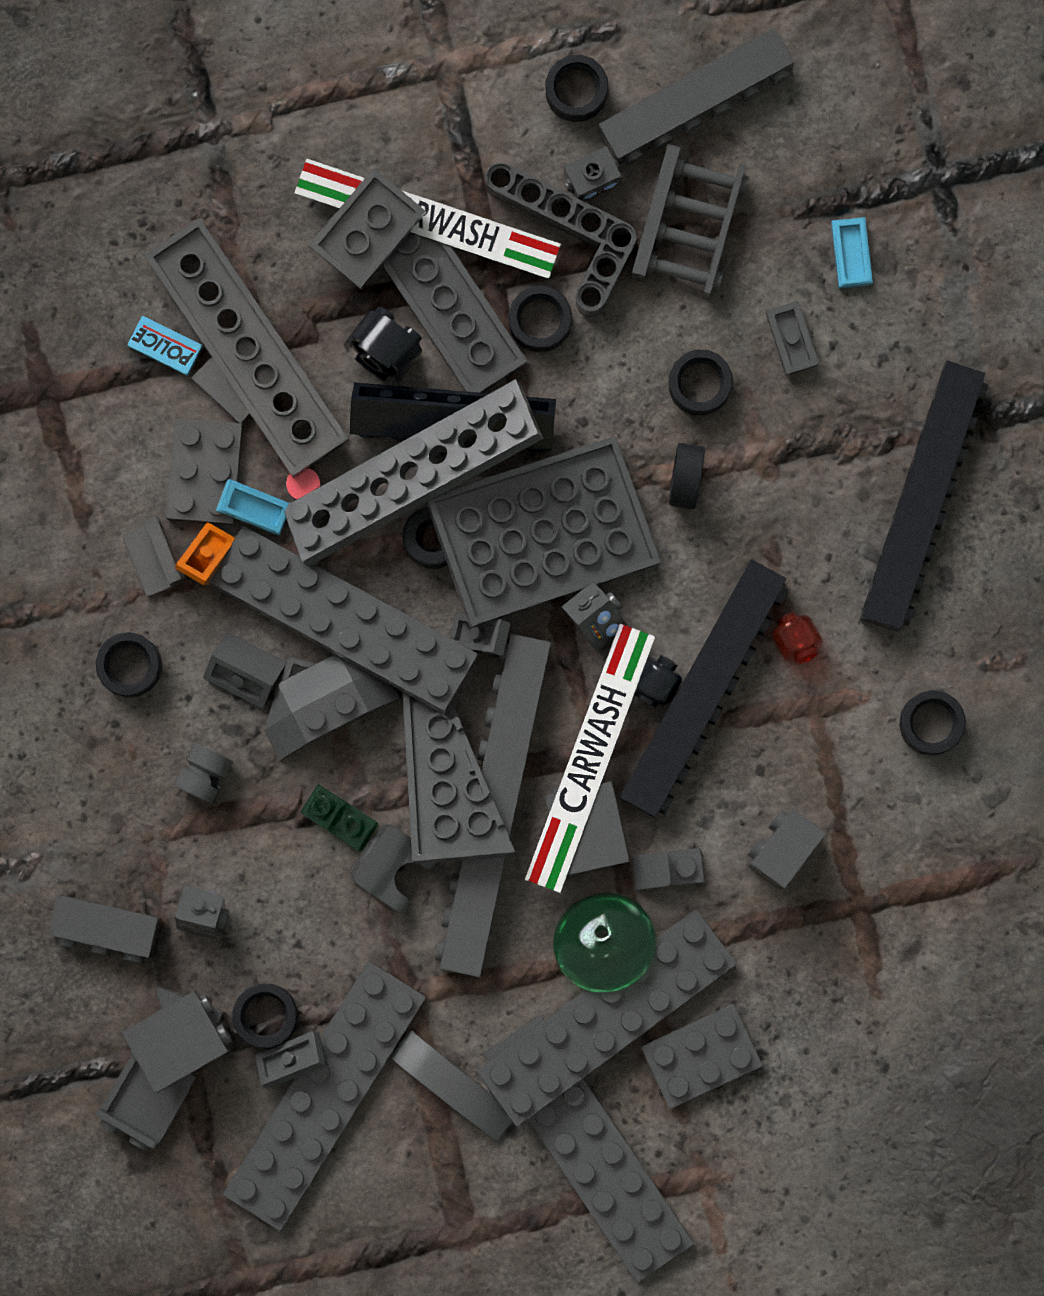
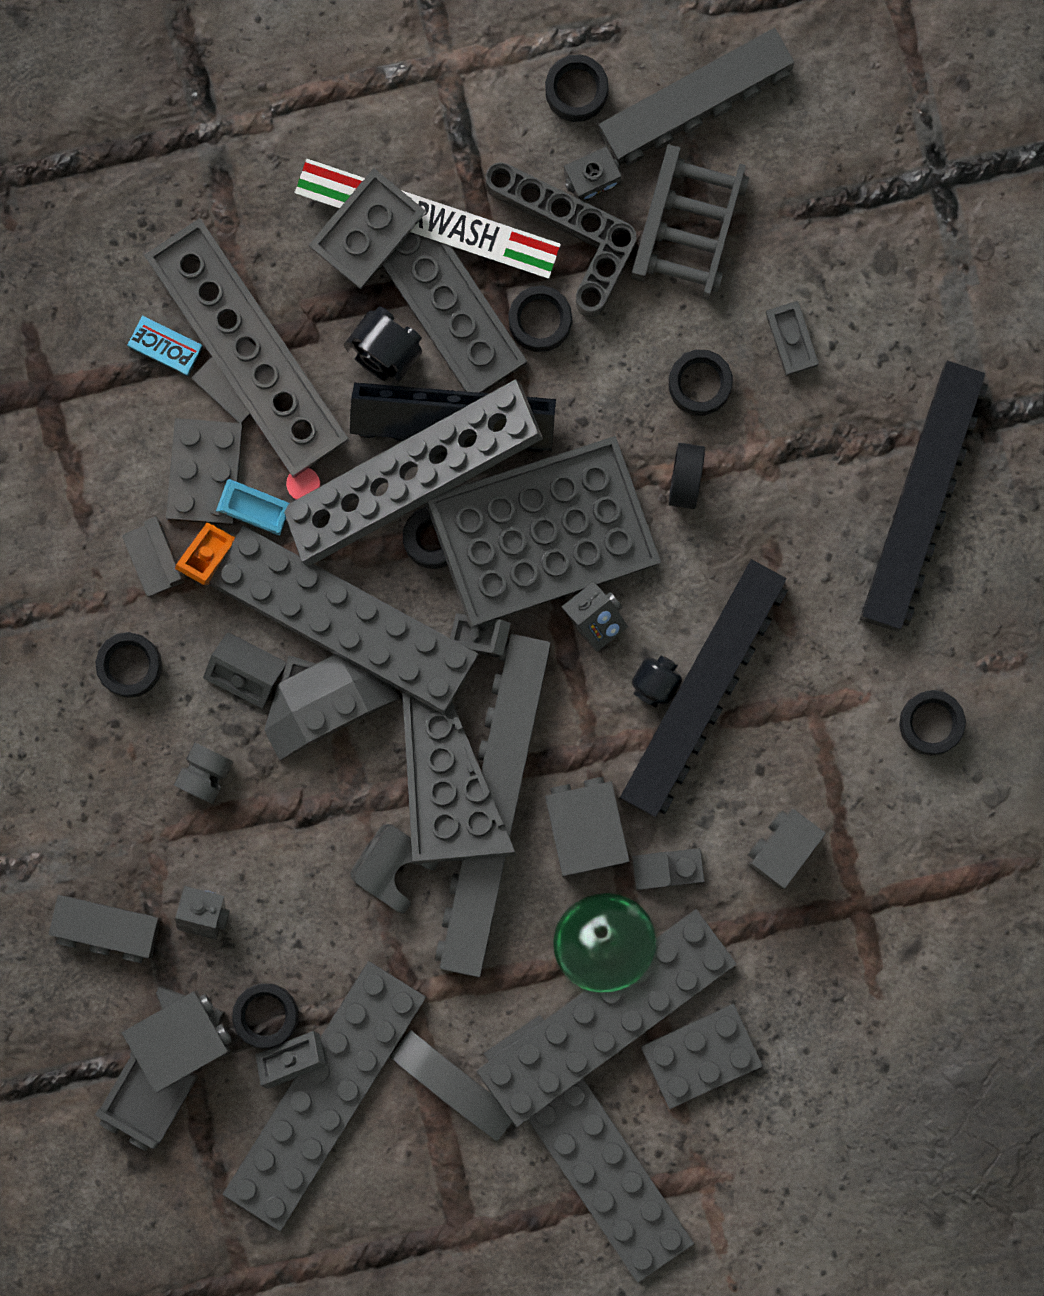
clear green slope [300,784,379,852] -> none
white sticker [525,624,655,893] -> none
clear red head [772,612,823,665] -> none
medium azure tile [831,217,873,289] -> none

